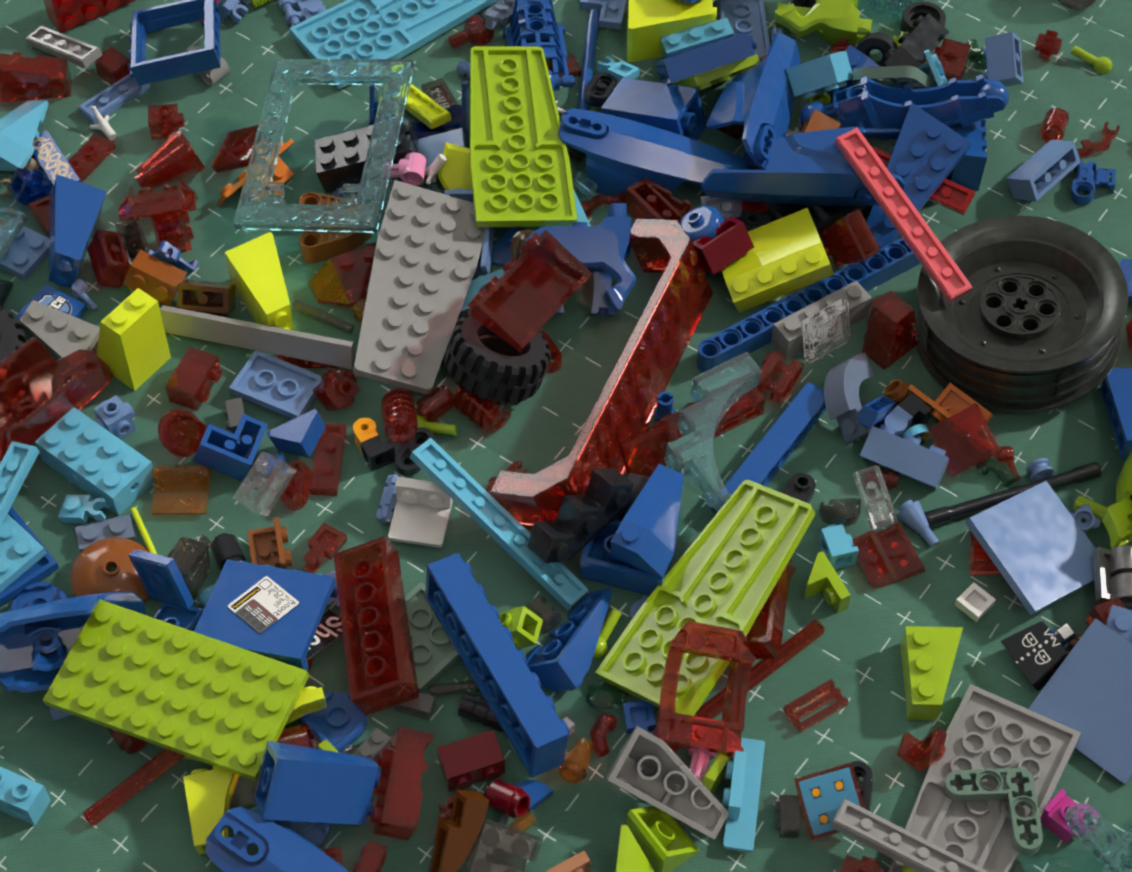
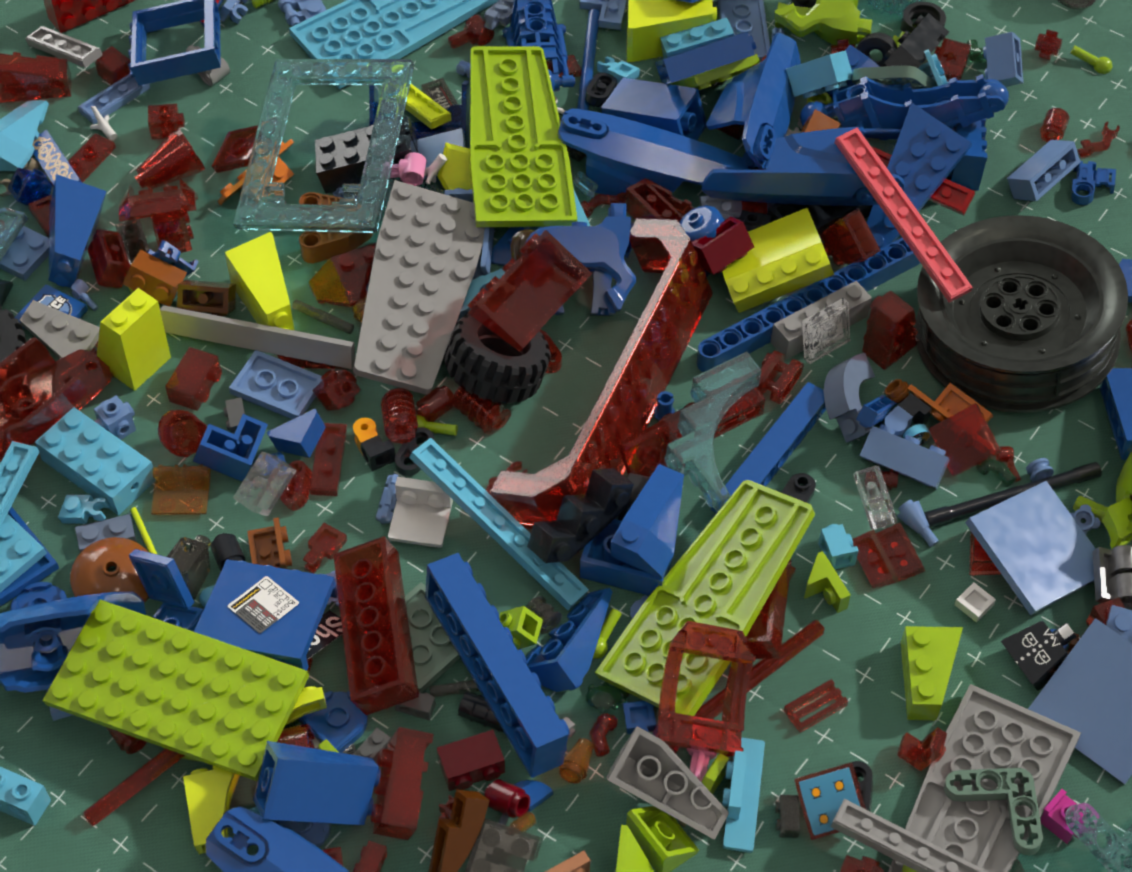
clear smoke hair [819,498,861,528] -> none

